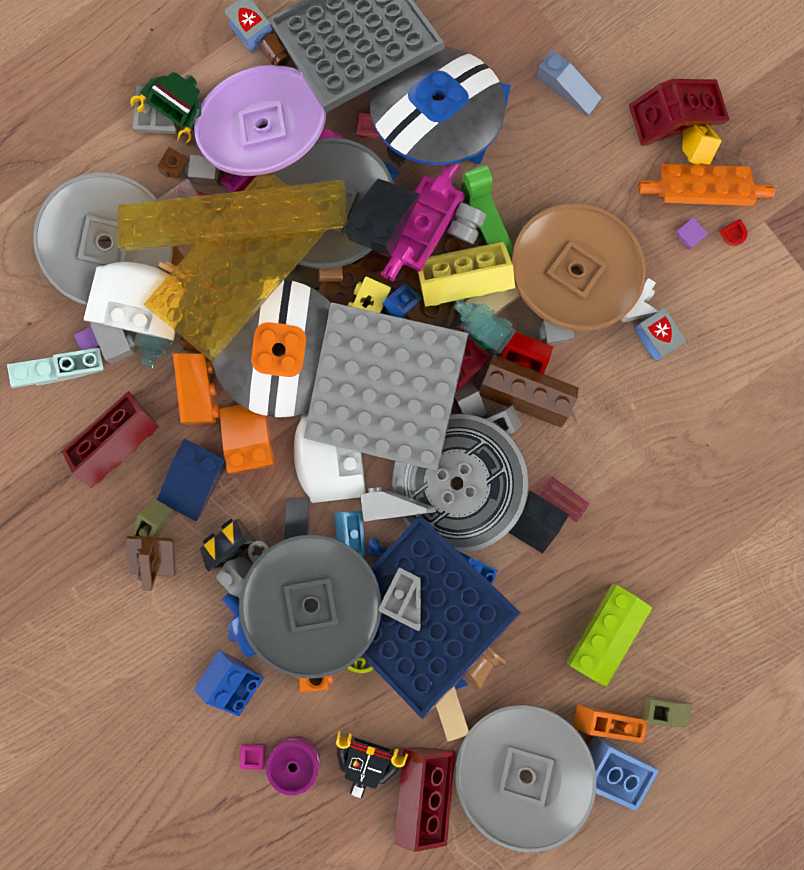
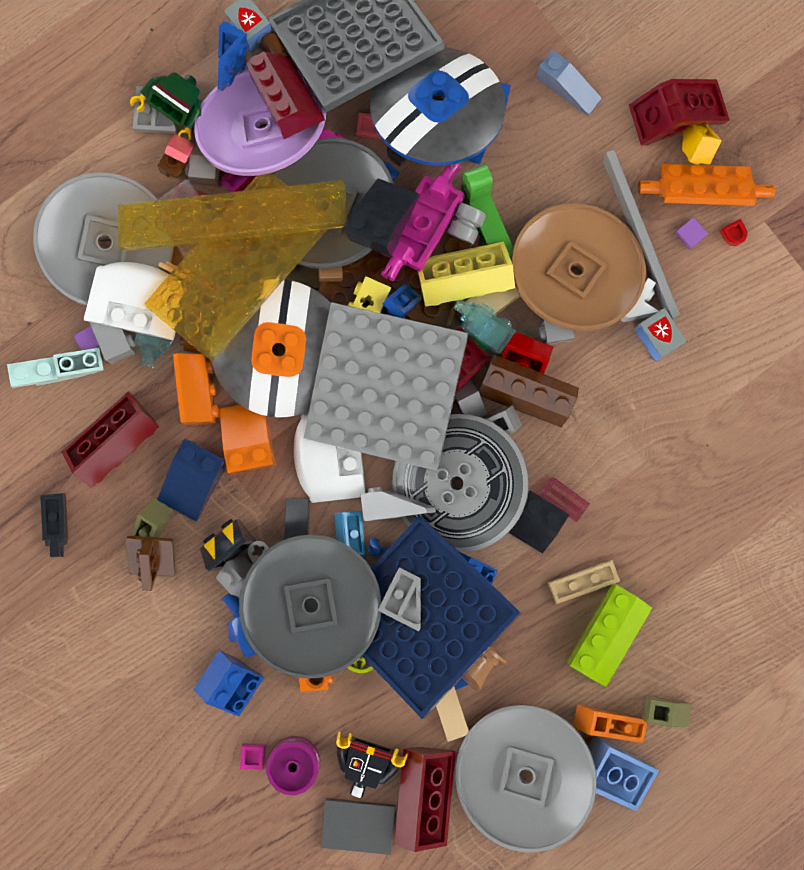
none -> black hinge [40,493,68,558]
none -> coral tile [165,133,195,163]
none -> blue bracket [218,21,248,91]
none -> dark red slope [244,51,325,139]
none -> dark grey tile [321,798,395,855]
none -> tan tile [547,560,620,604]
none -> light grey tile [602,150,680,320]

